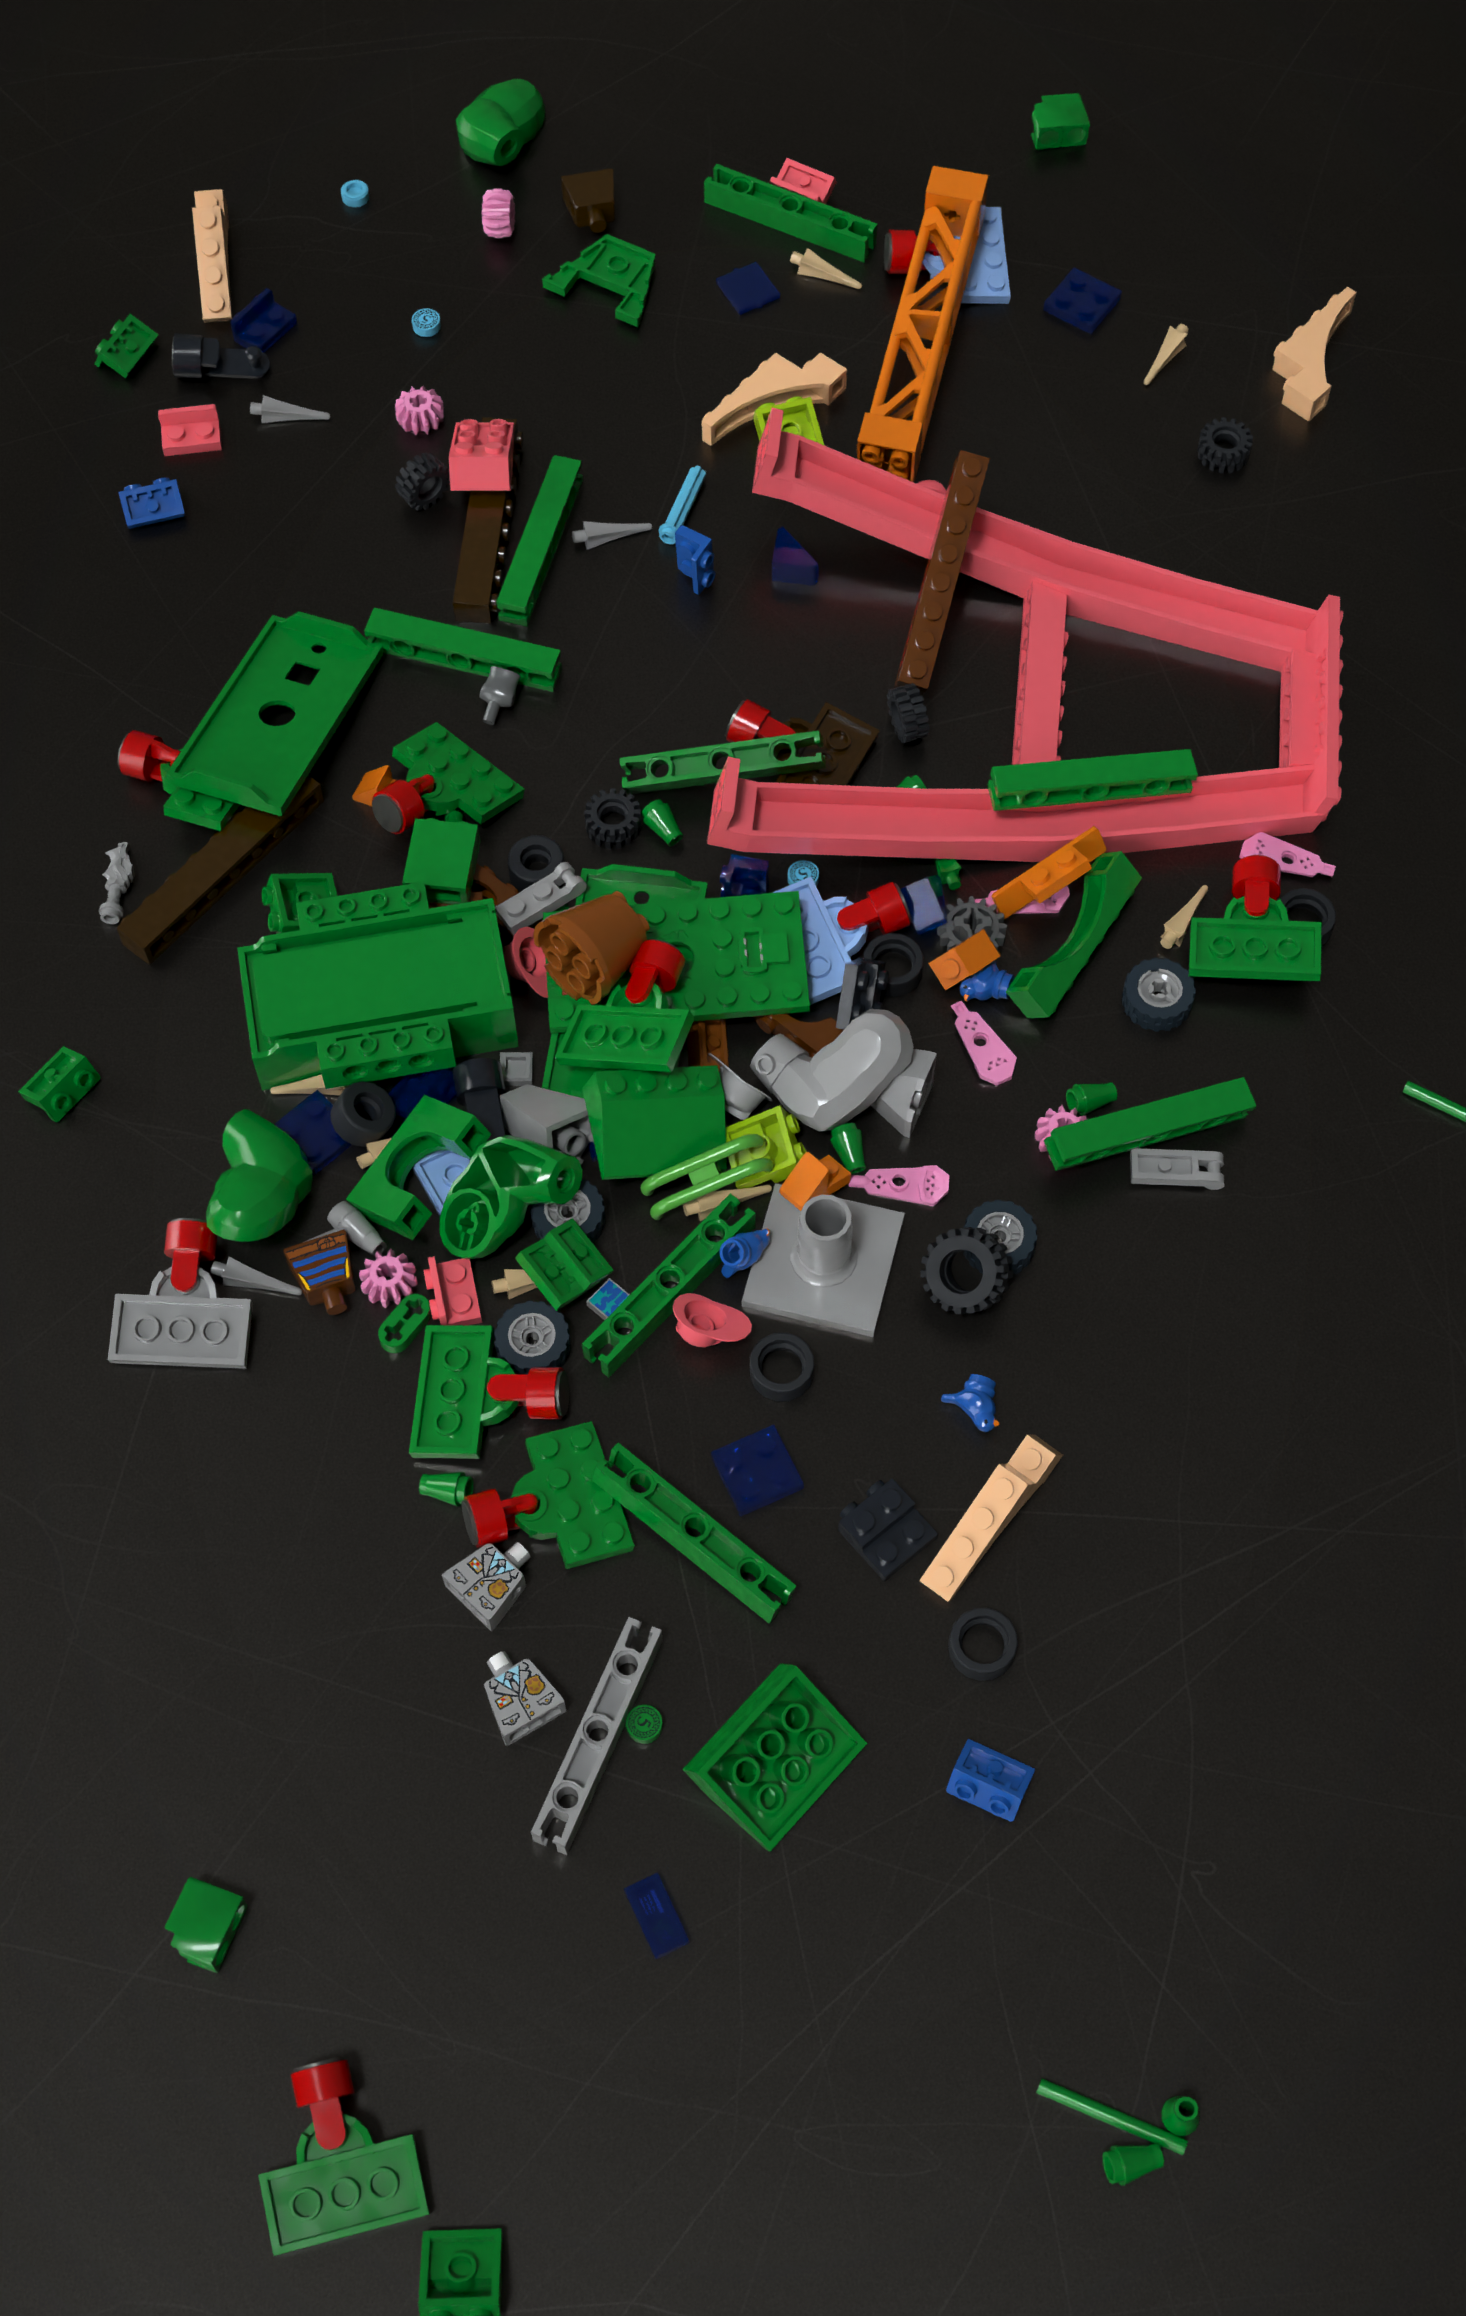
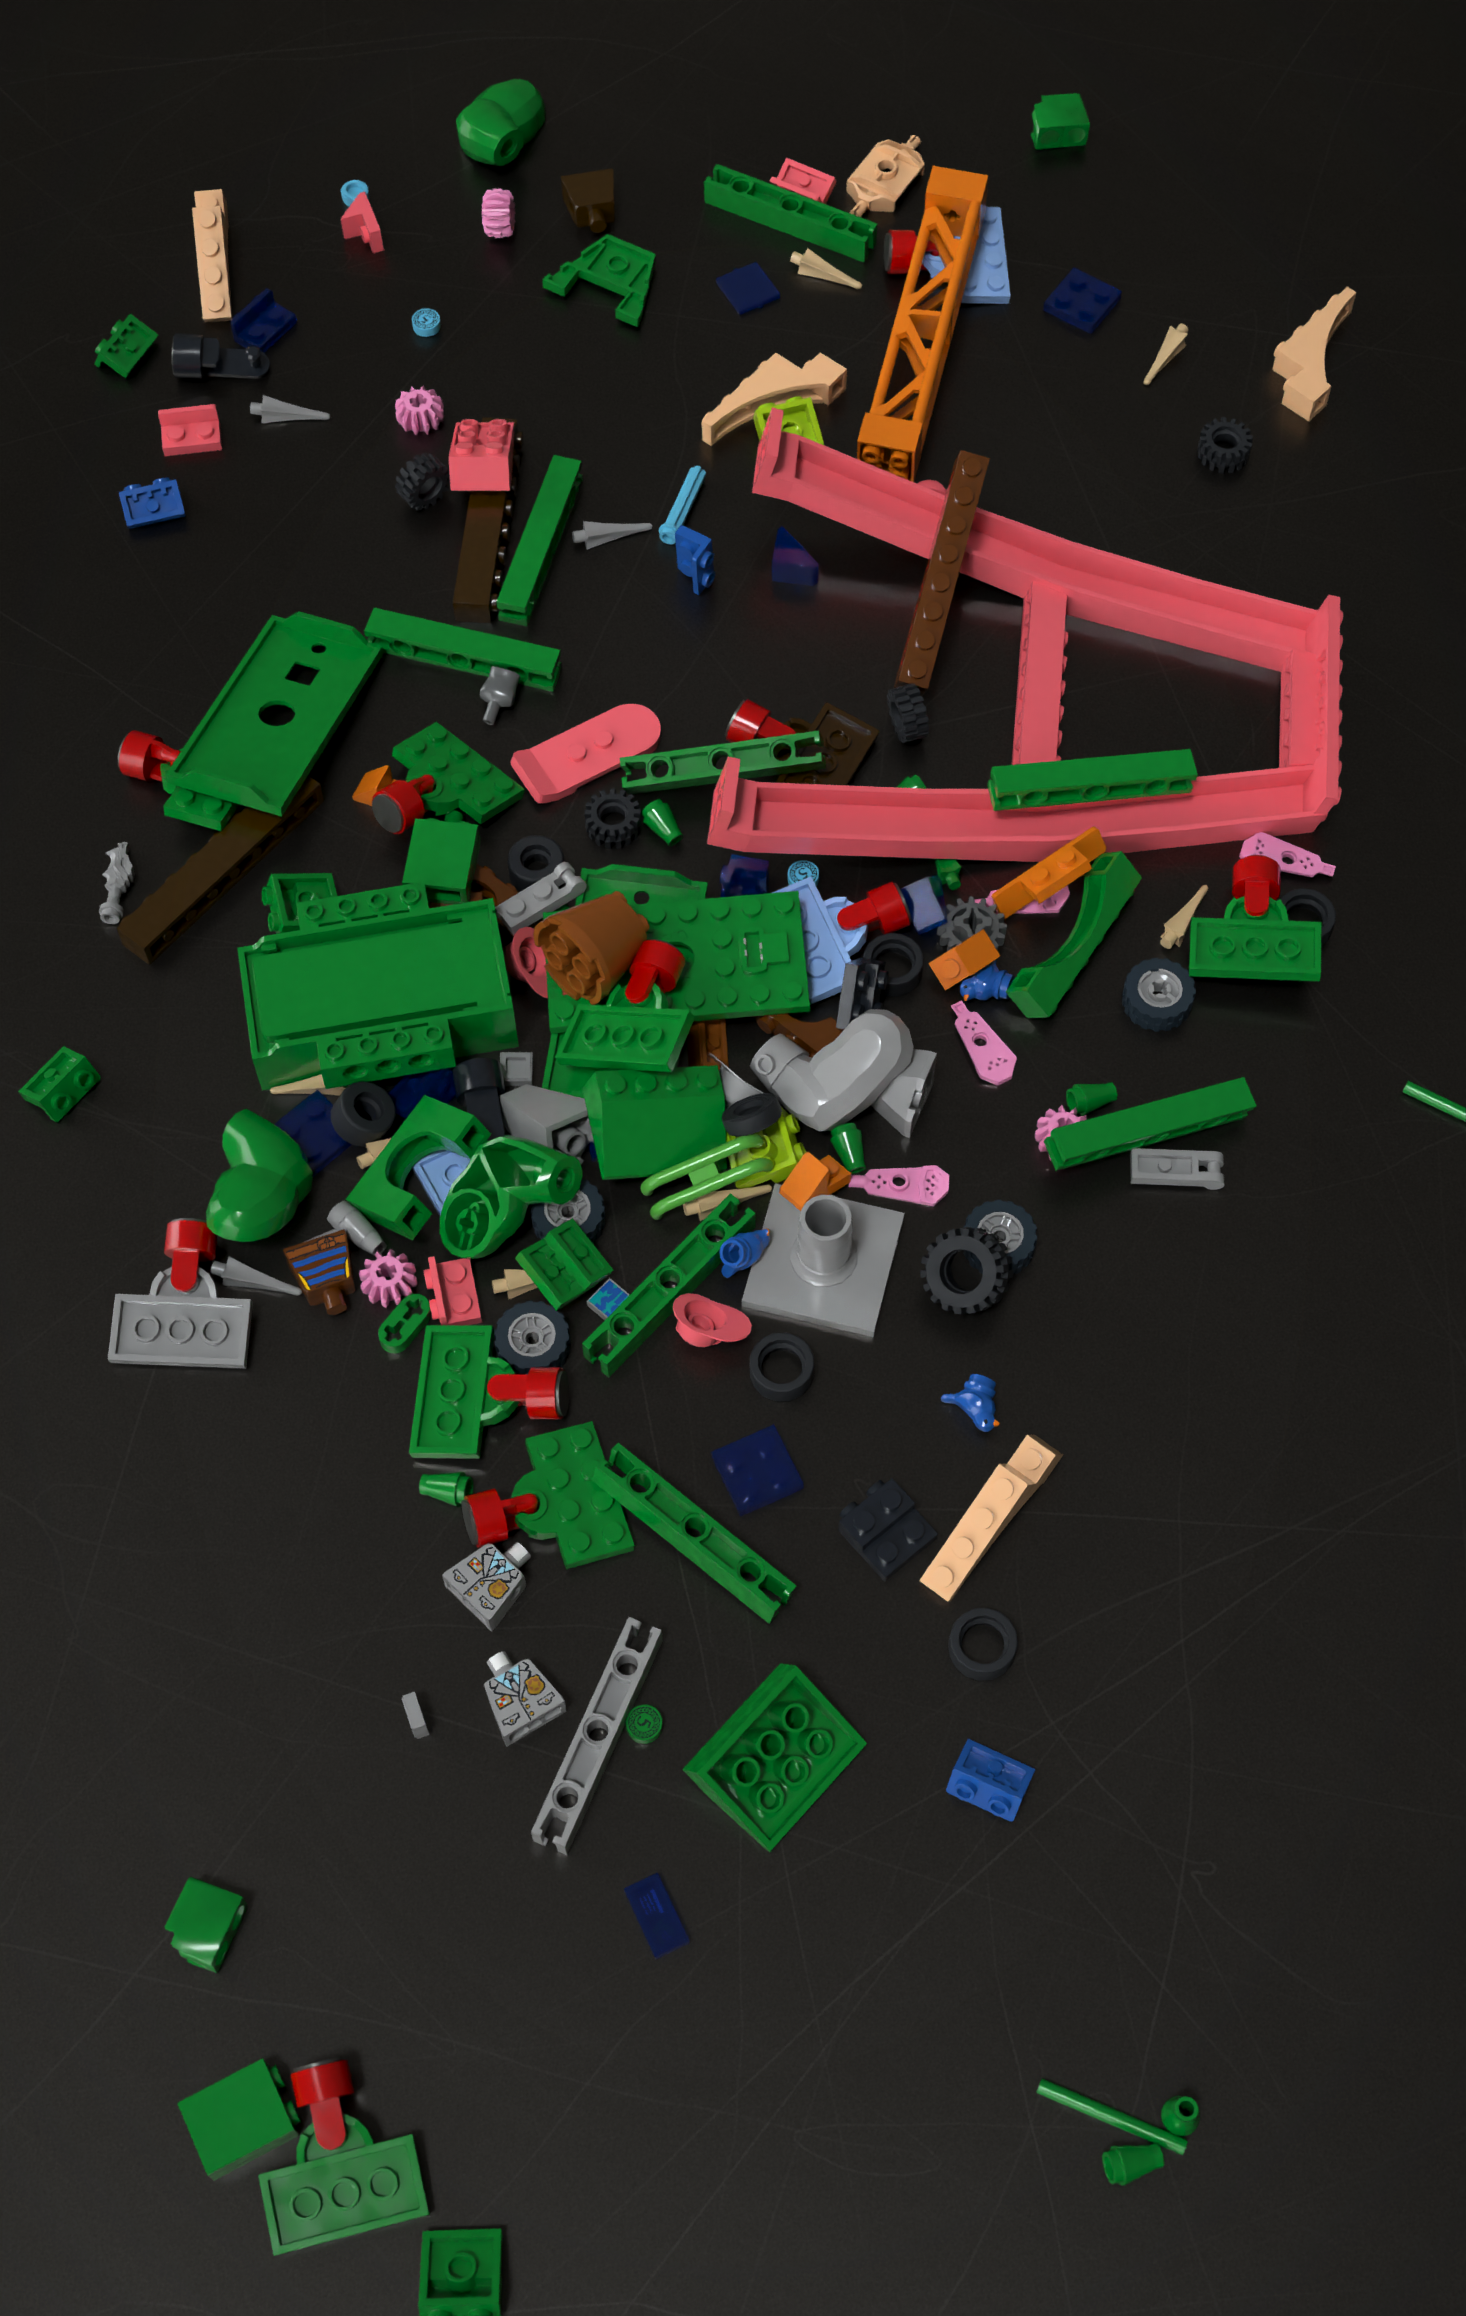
none -> green brick [177,2058,301,2181]
none -> coral slope [341,192,384,253]
none -> light grey tile [402,1691,429,1739]
none -> coral piece [510,704,661,804]
none -> black tyre [722,1093,782,1137]
none -> light nougat plate [846,135,925,217]

